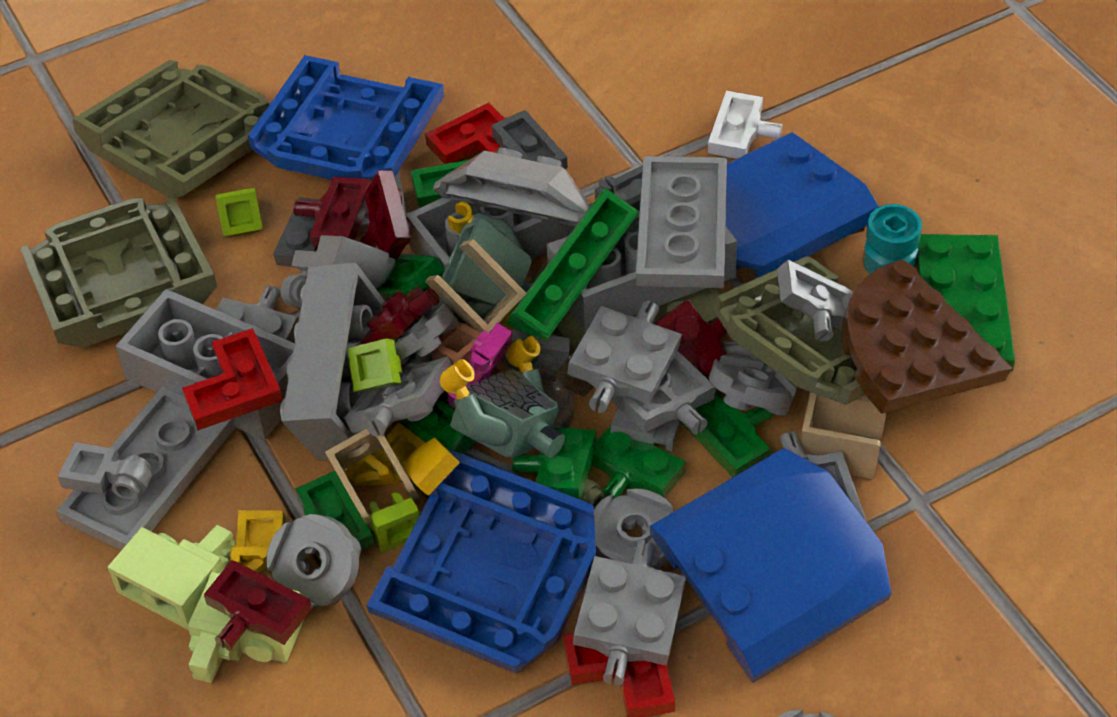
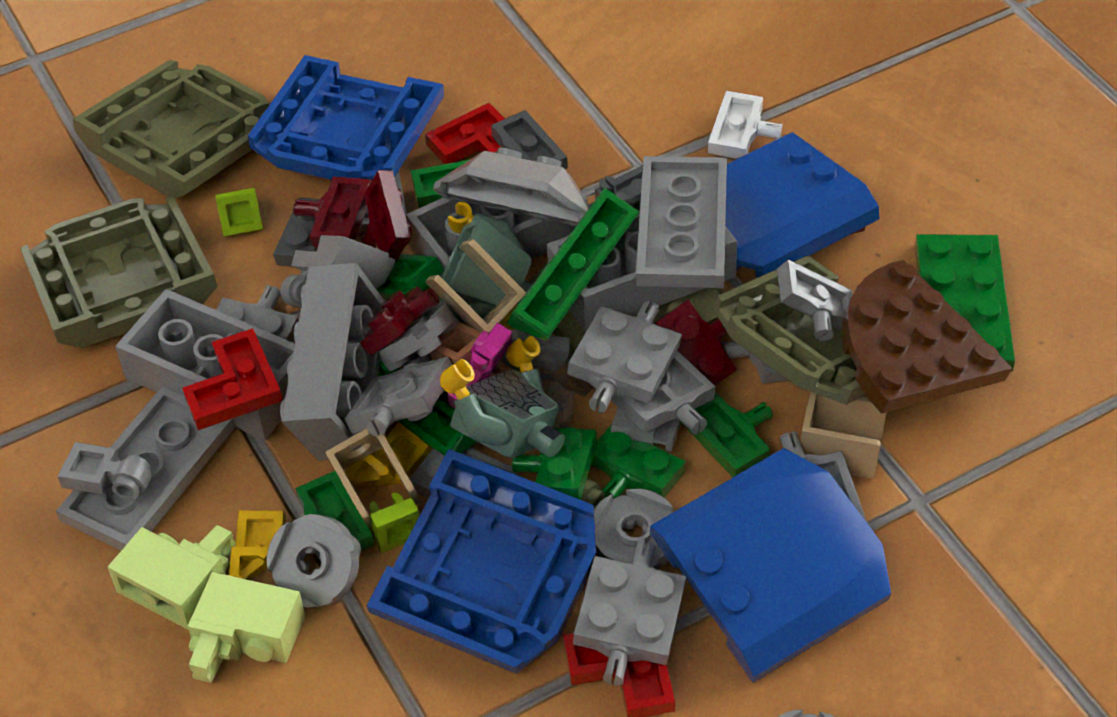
dark red plate [204,560,312,651] -> none
lime tile [347,339,403,393] -> none
yellow slope [401,438,460,496] -> none
light grey plate [709,355,798,416] -> none
teal wheel [863,204,922,274] -> none

